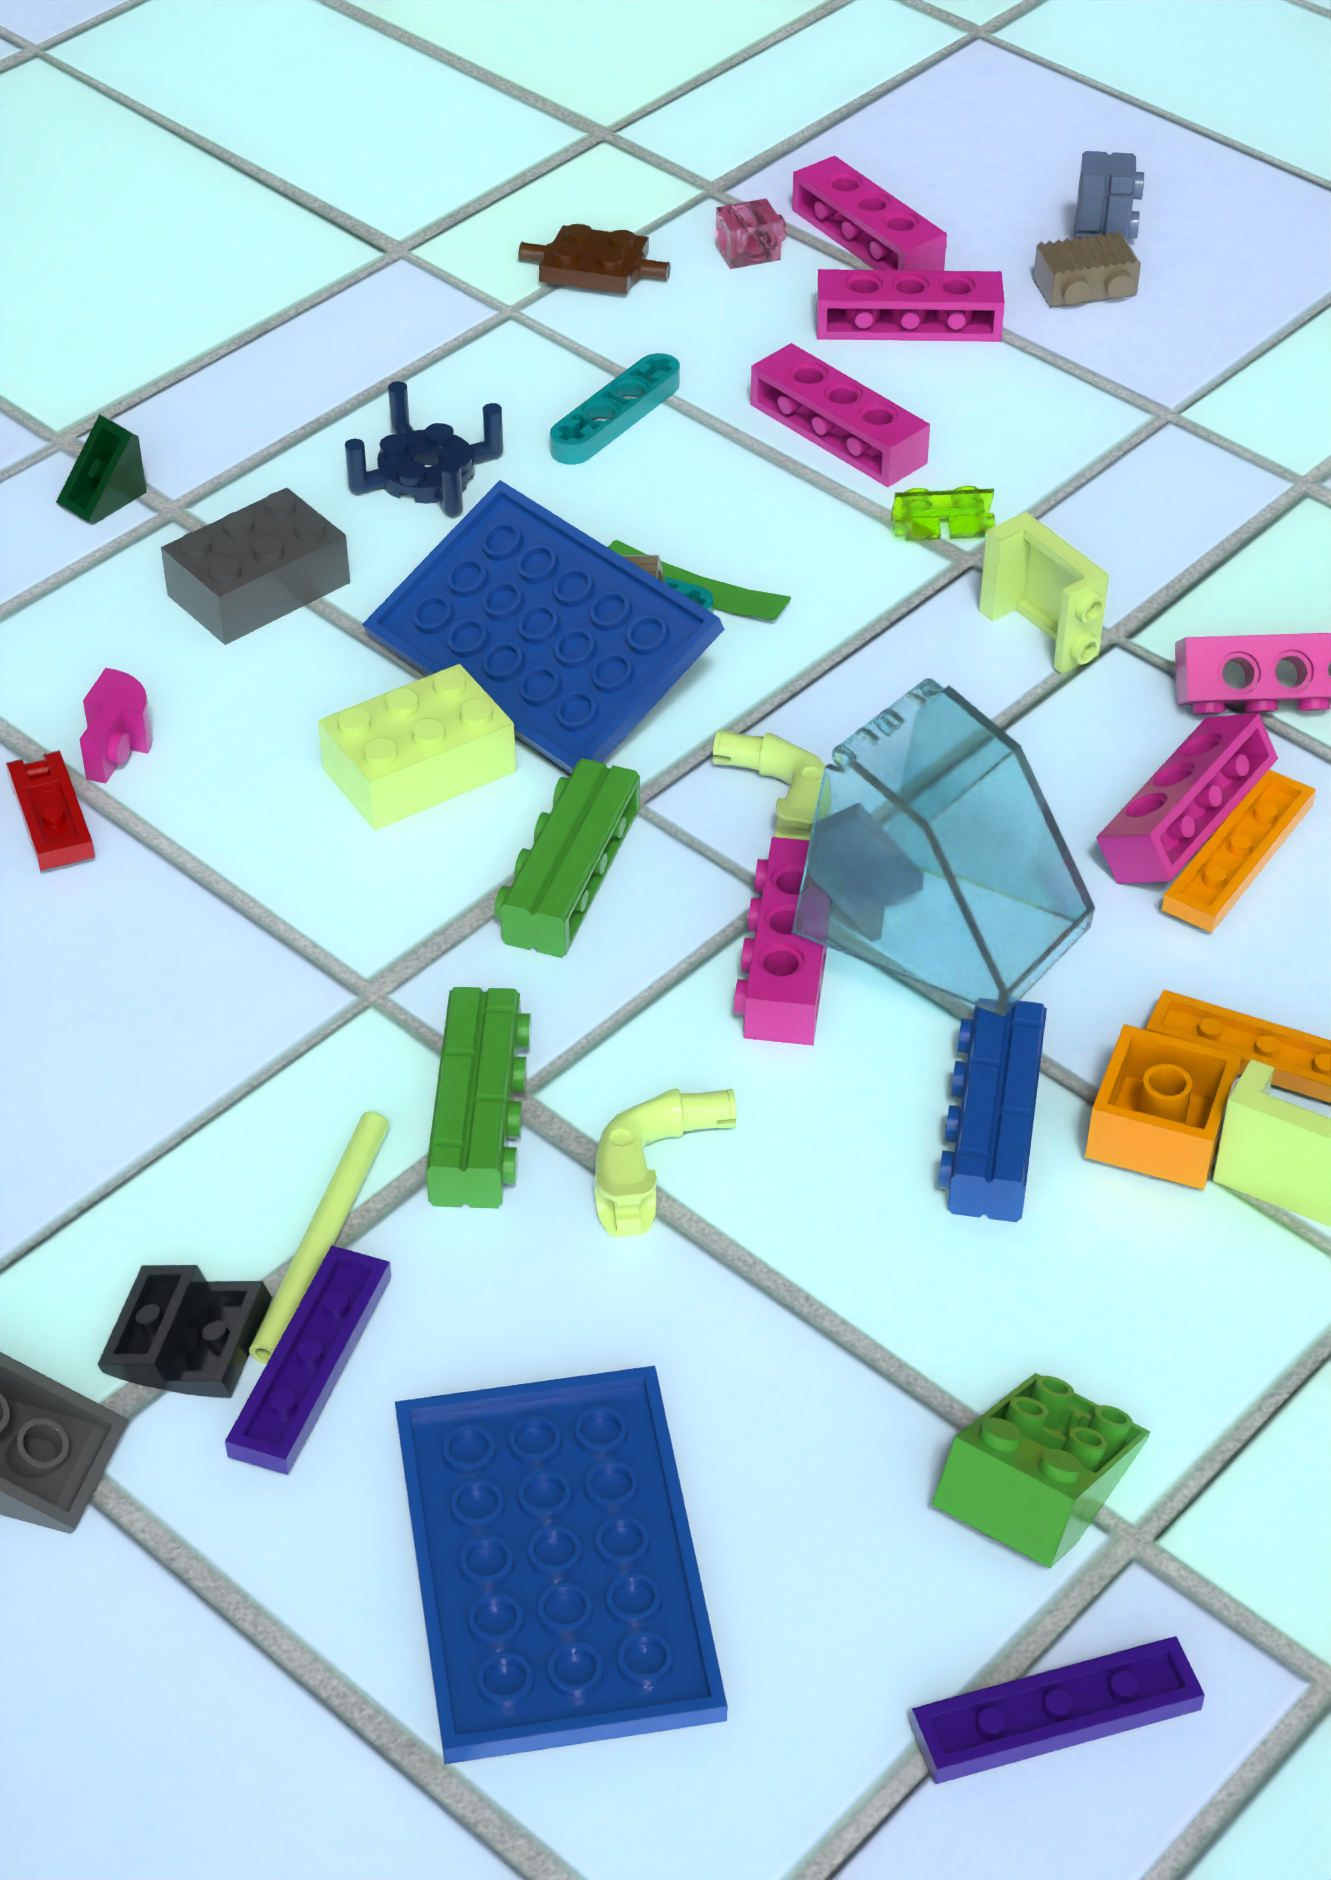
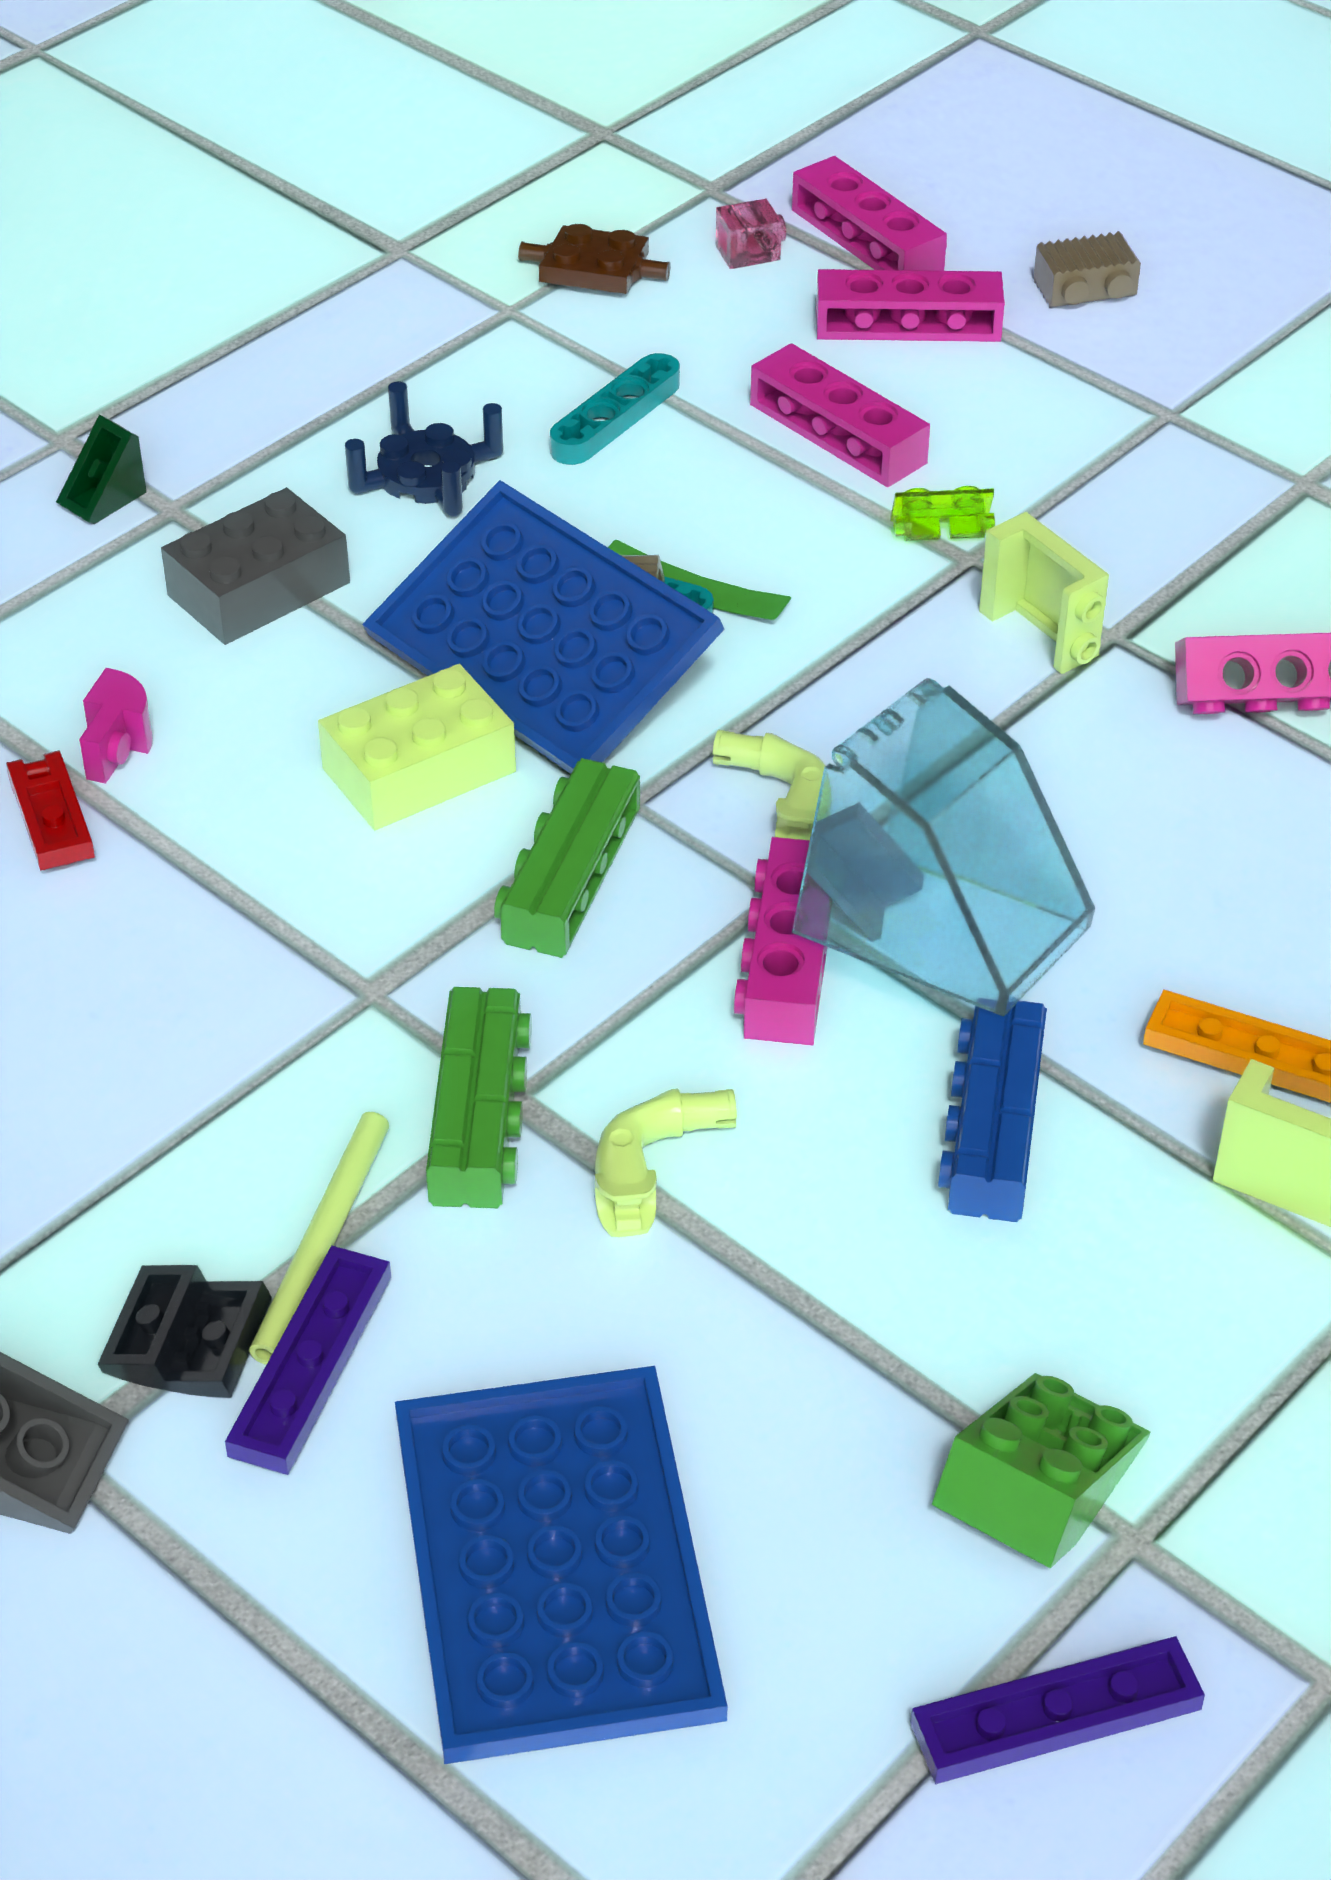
sand blue brick [1074,151,1144,242] -> none
light orange brick [1085,1024,1242,1190] -> none
dark pink brick [1096,713,1278,884] -> none
light orange plate [1162,770,1316,933] -> none

